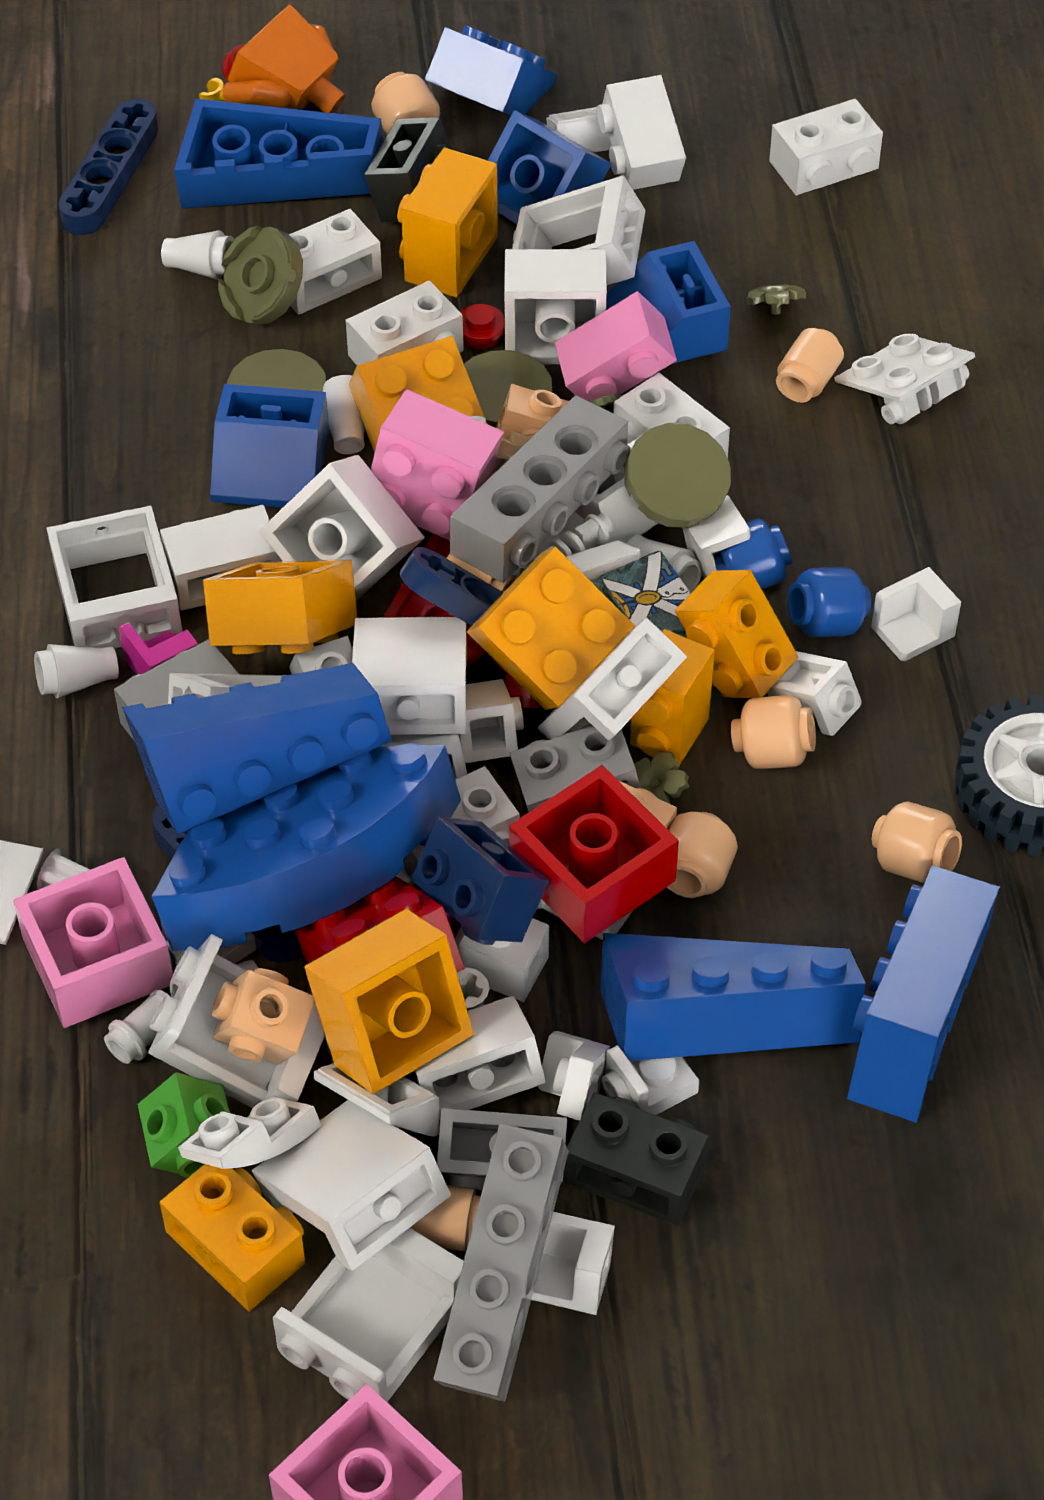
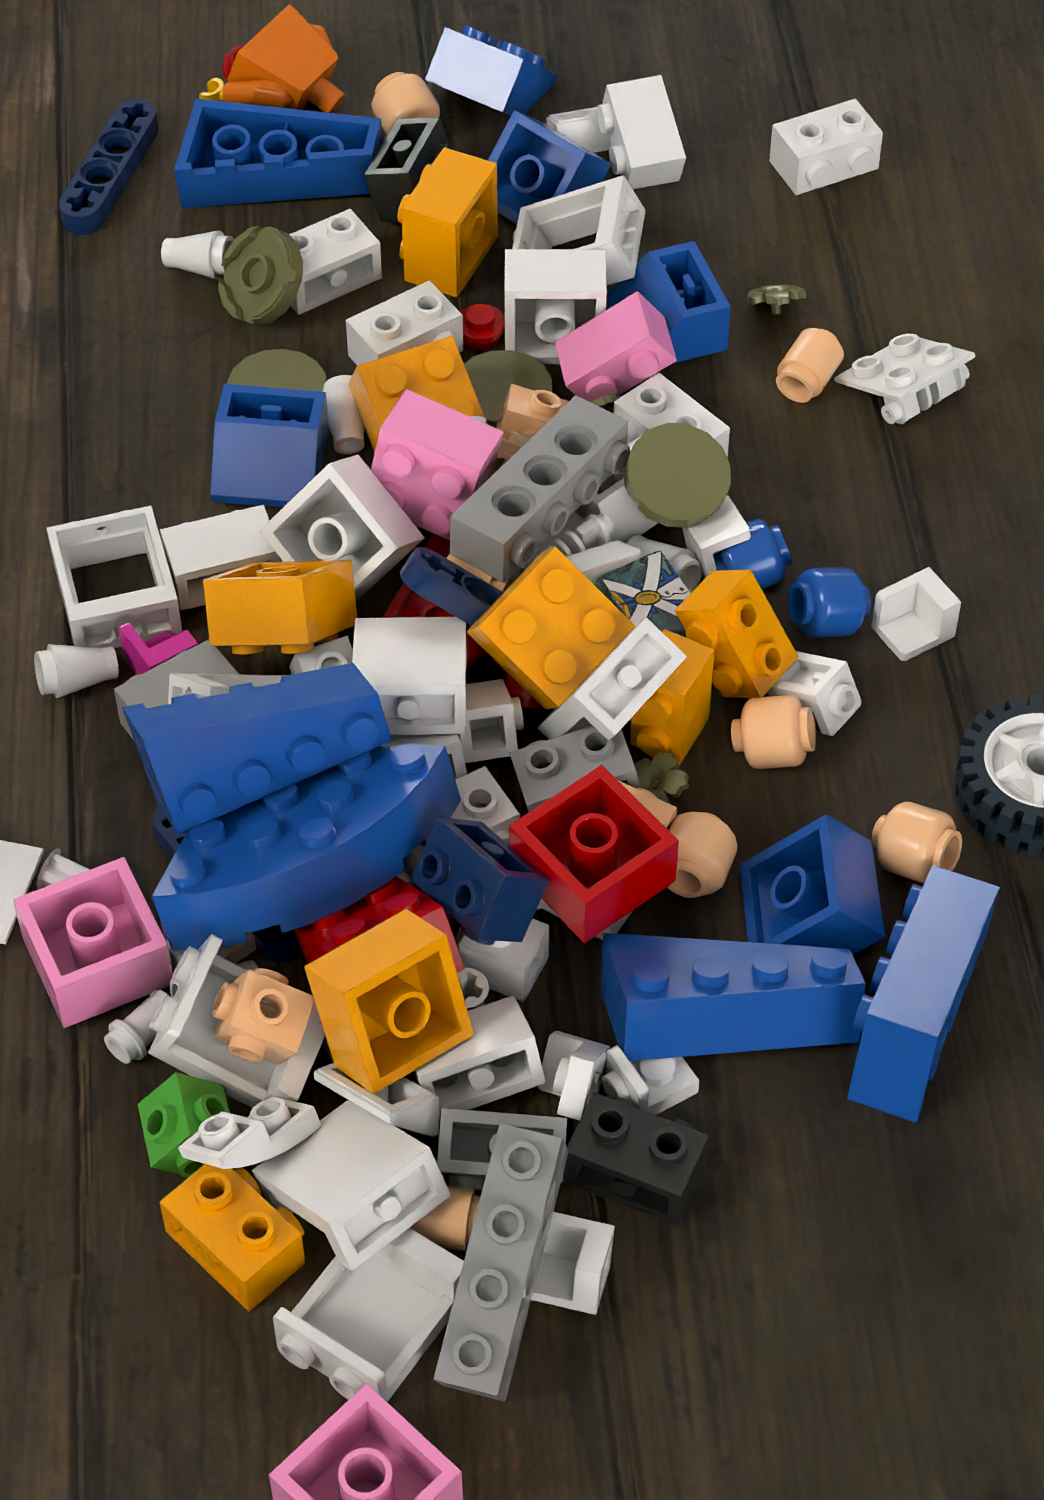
none -> blue slope [739,814,885,955]

